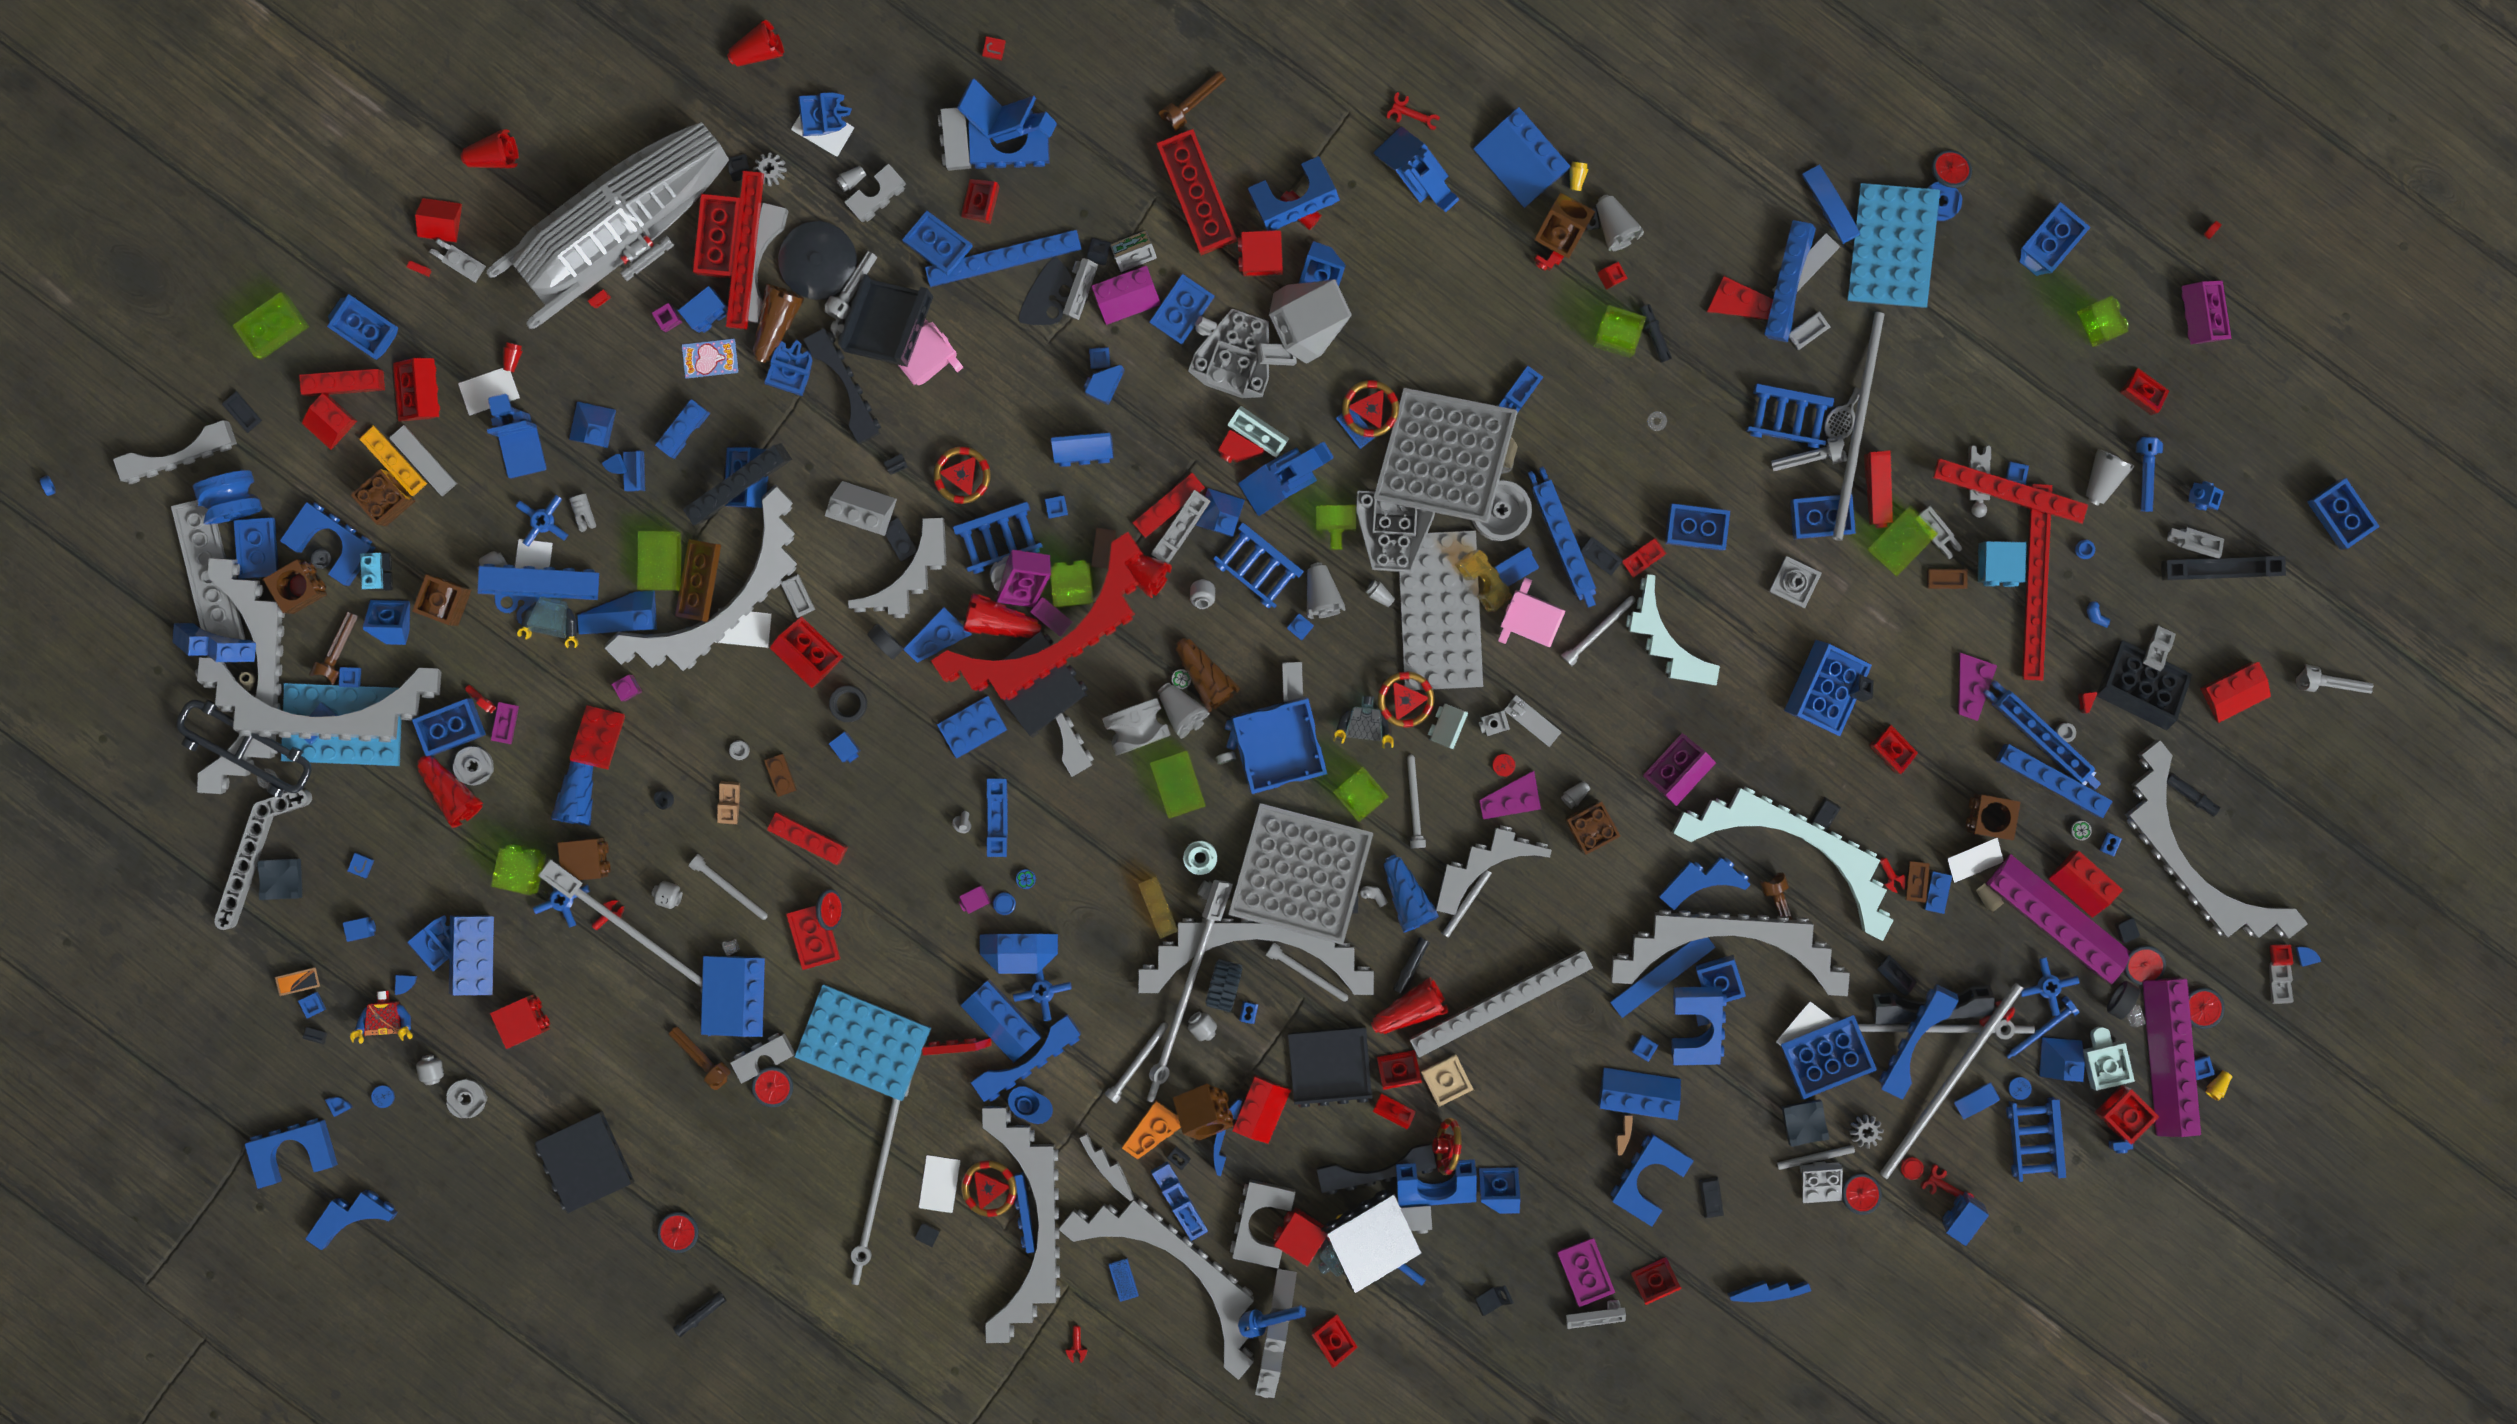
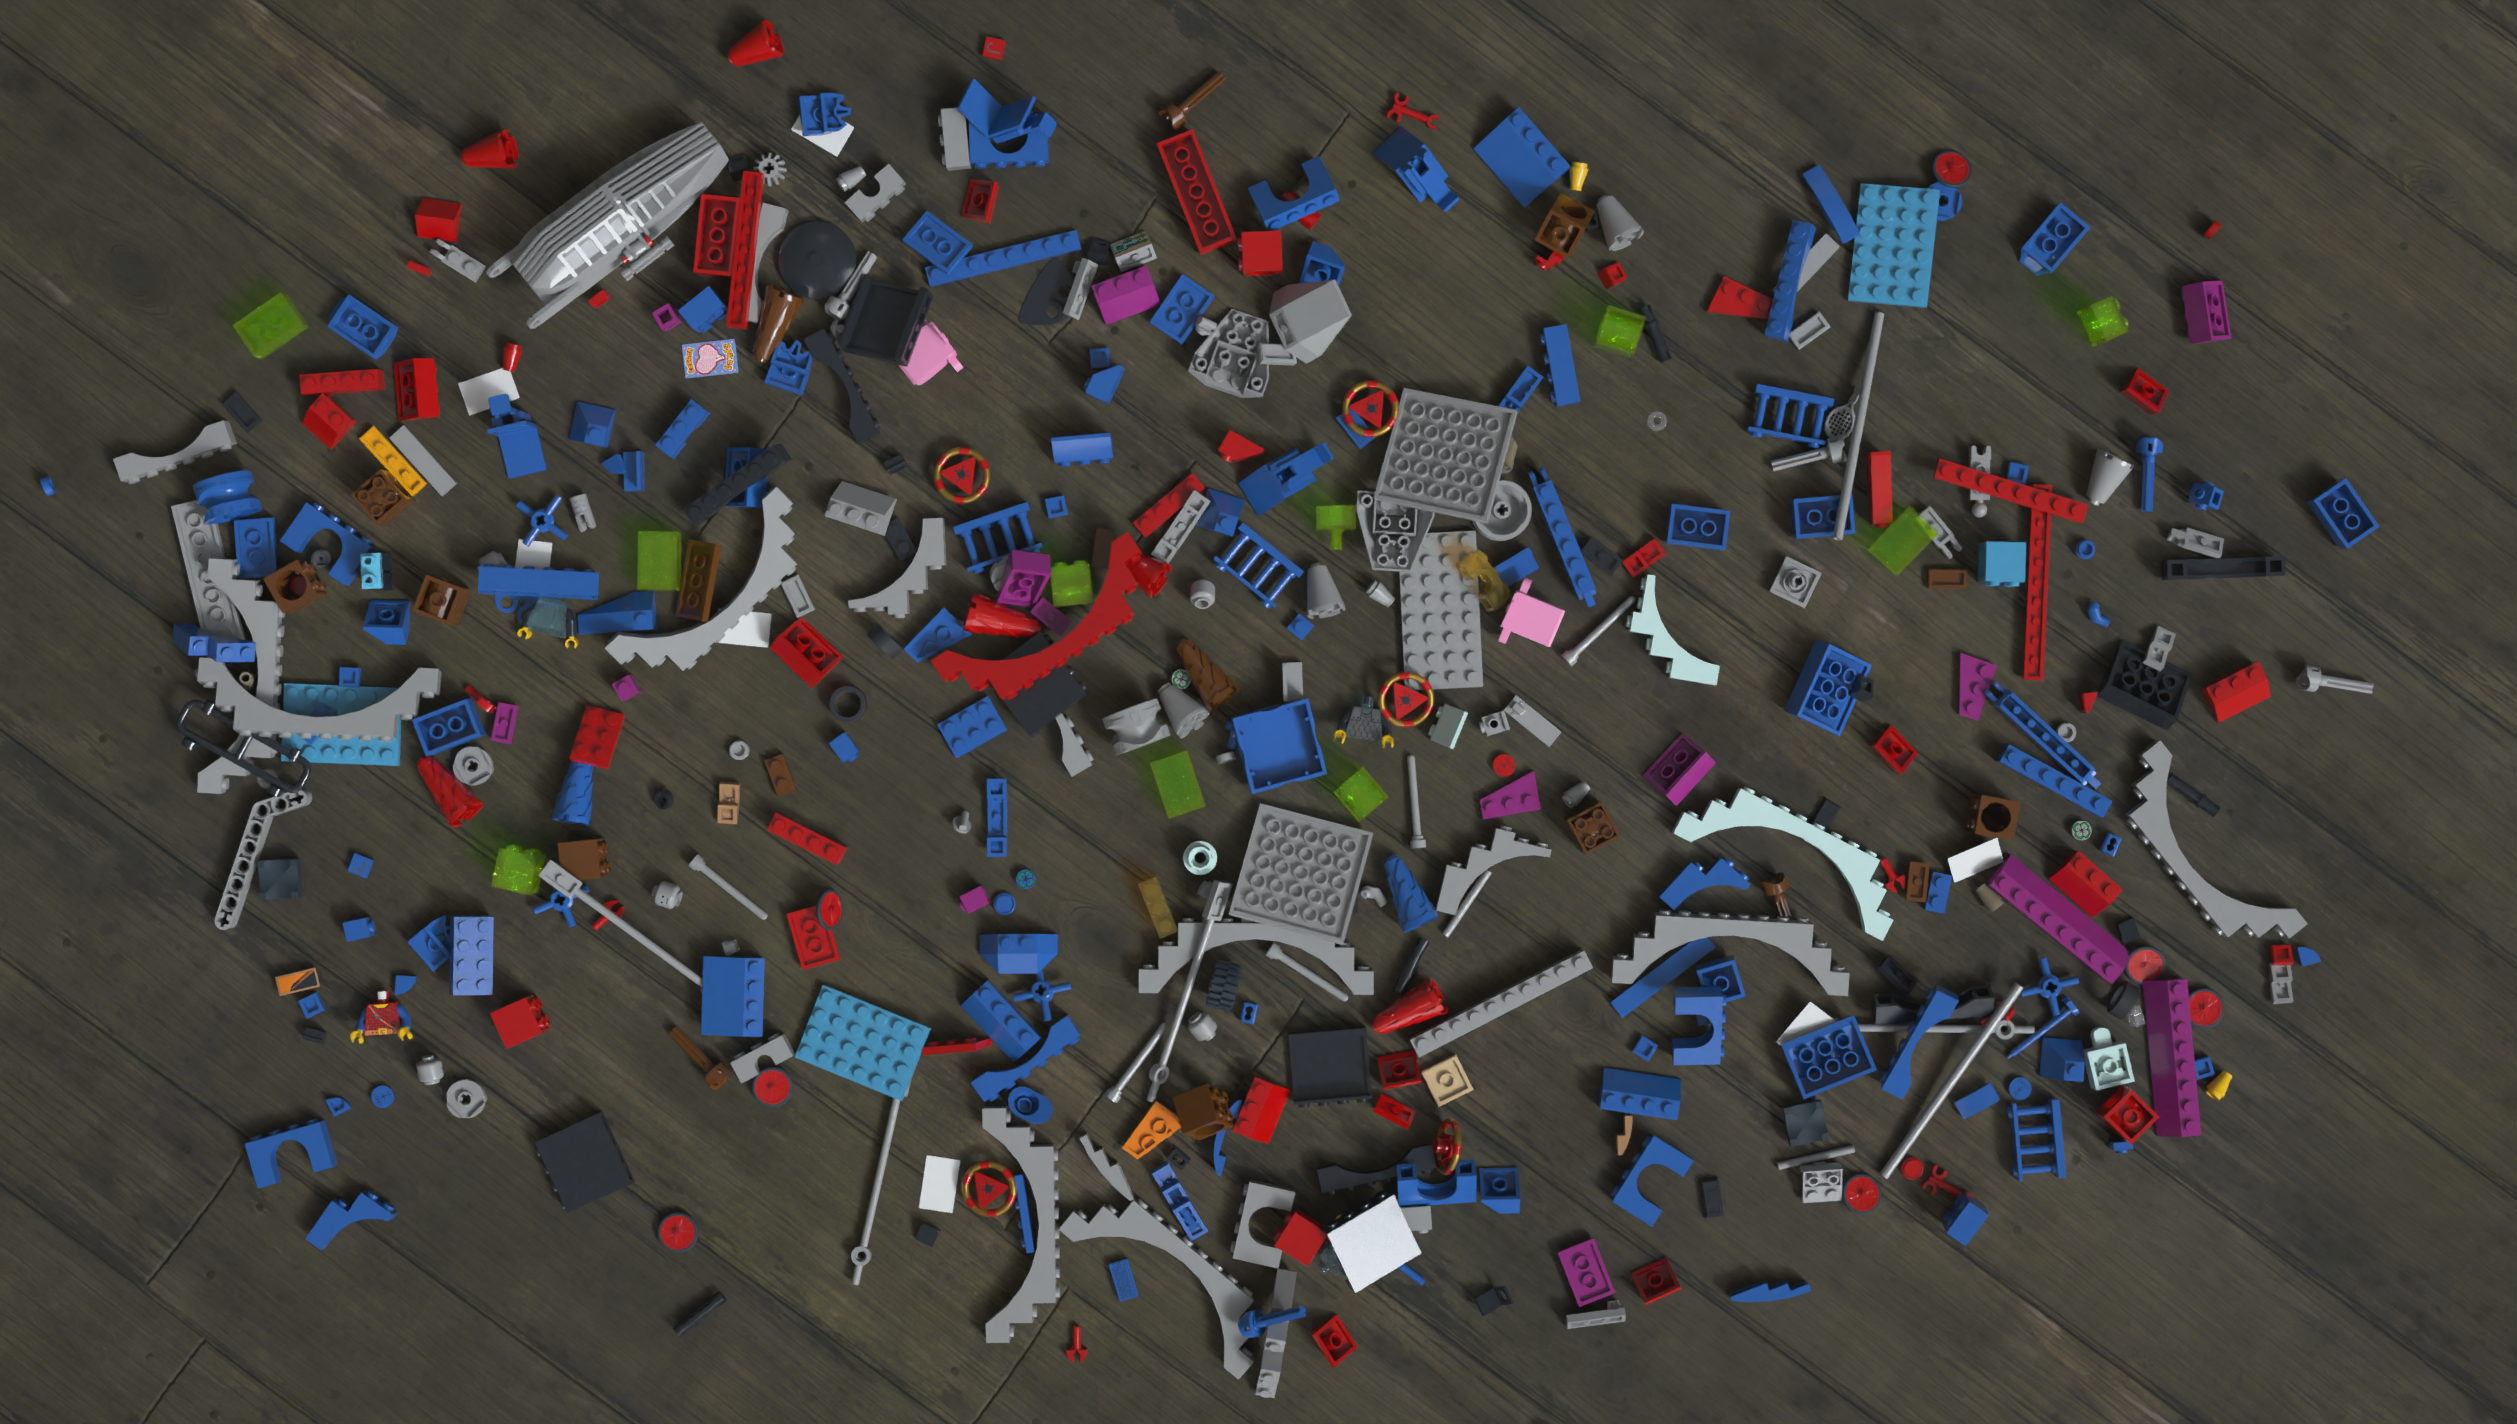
reddish brown piece [309,612,358,686] -> none
light aqua brick [1228,406,1289,458] -> none
light grey gear [1849,1115,1884,1148] -> none
none -> blue brick [1539,324,1580,407]

